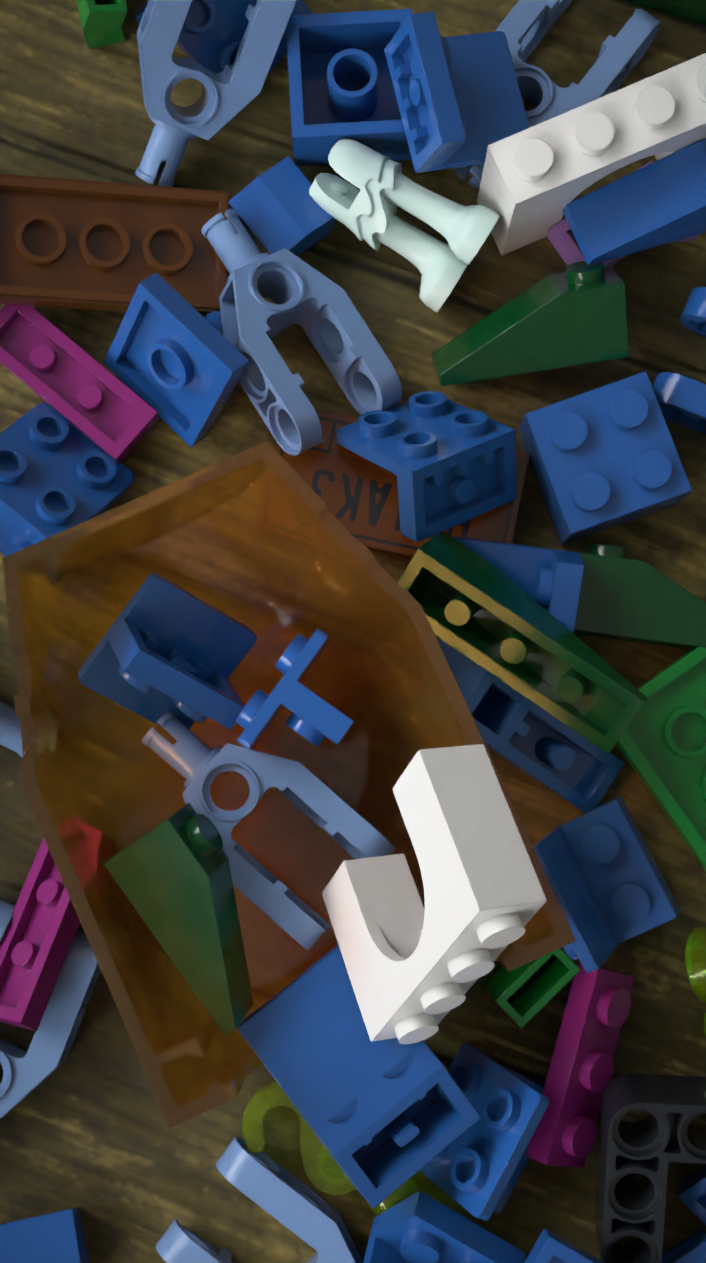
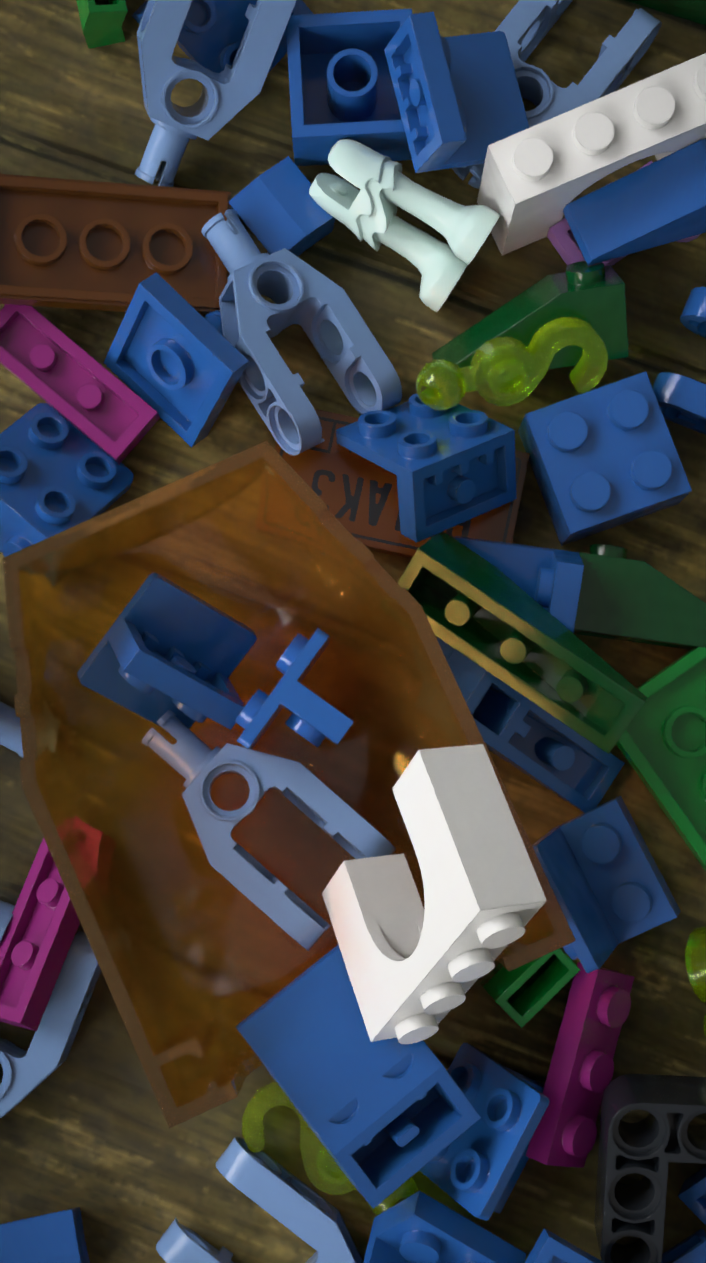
dark green slope [104,802,254,1036] -> none
none -> clear neon green piece [416,317,608,410]

